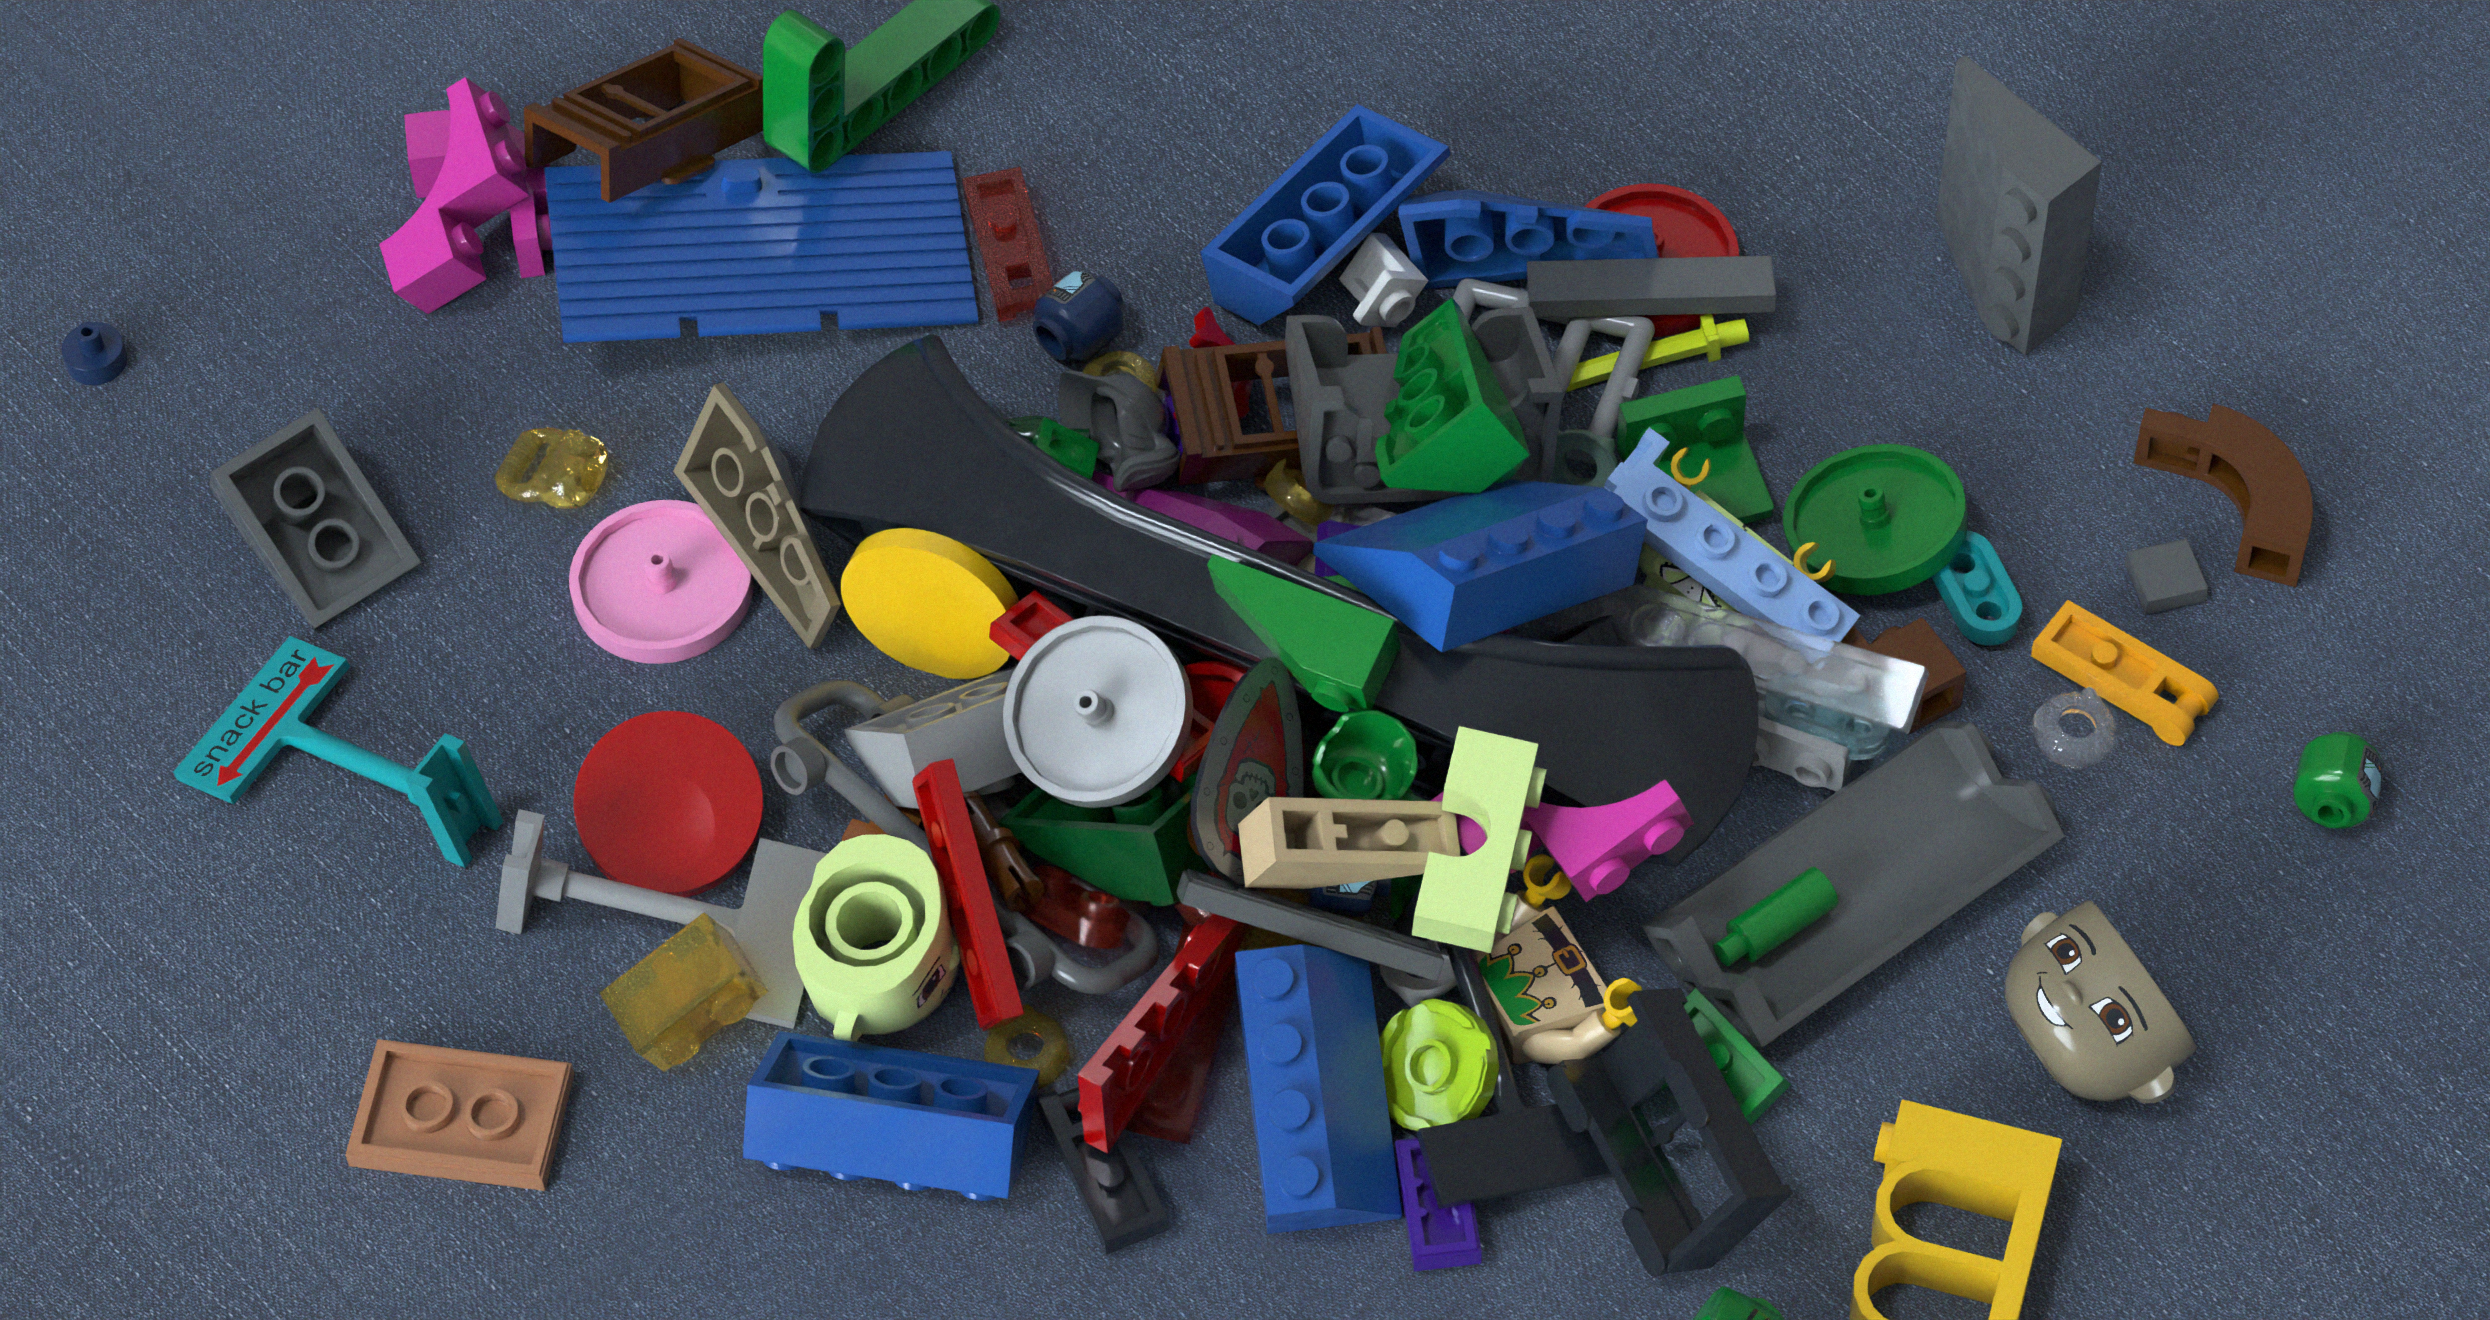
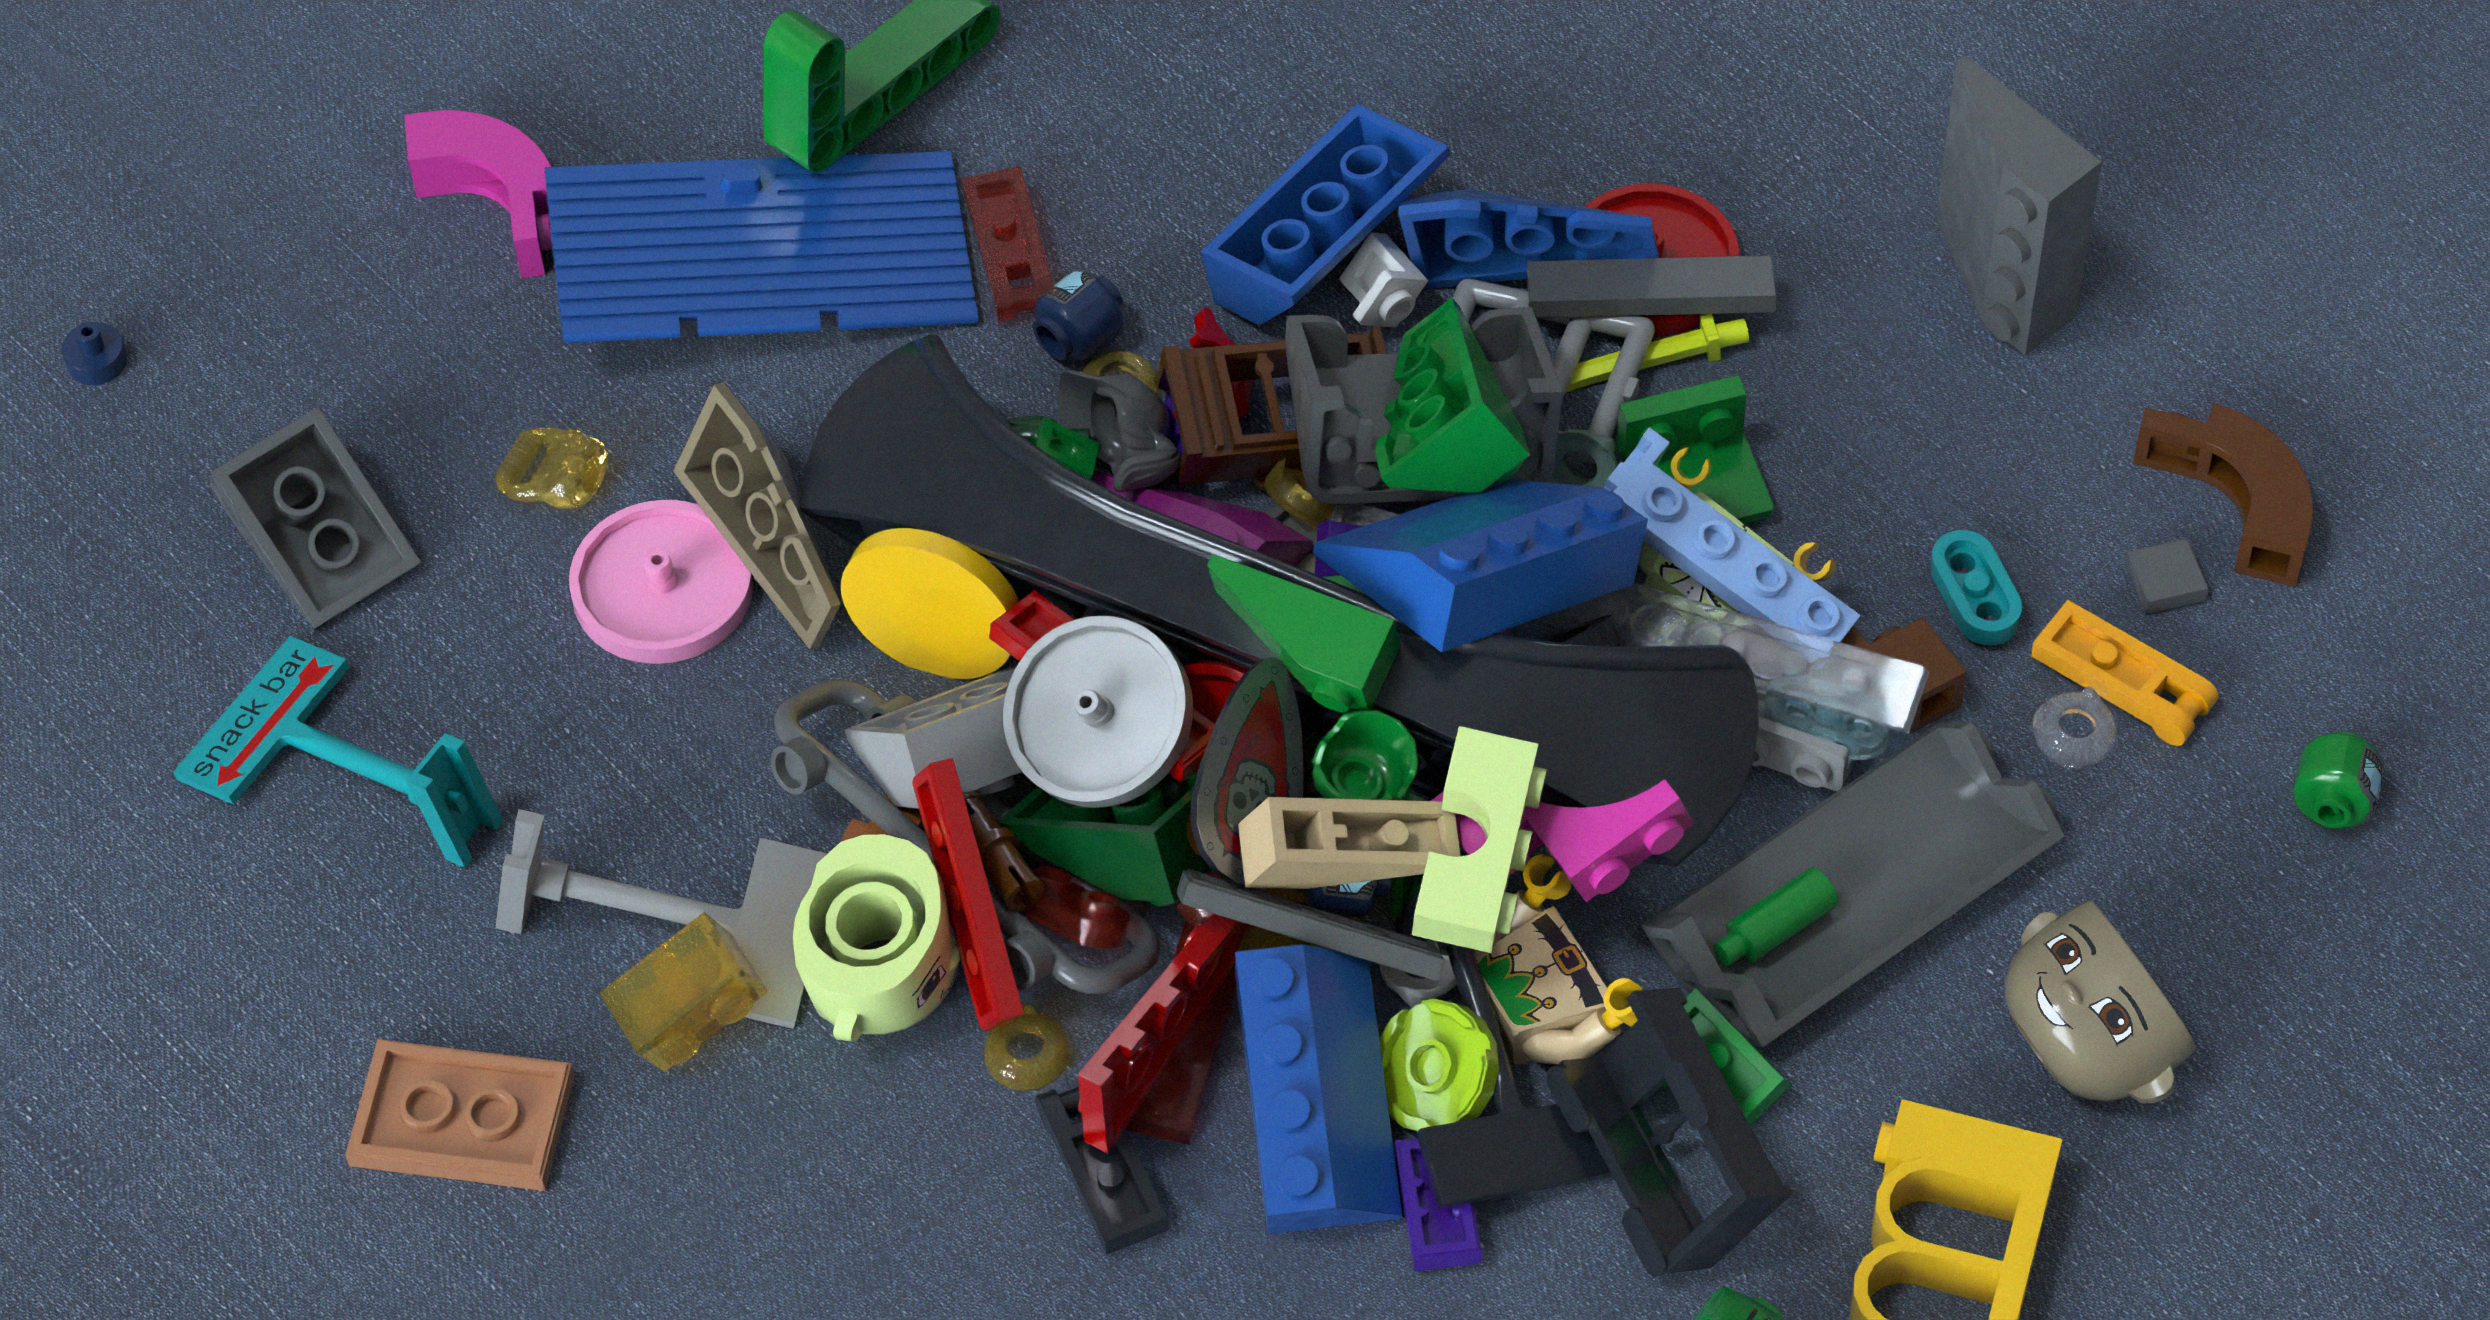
dark pink arch [379,77,530,314] -> none
reddish brown piece [523,38,763,203] -> none
red piece [573,711,763,898] -> none
blue slope [743,1031,1040,1201] -> none
green piece [1783,444,1969,595] -> none

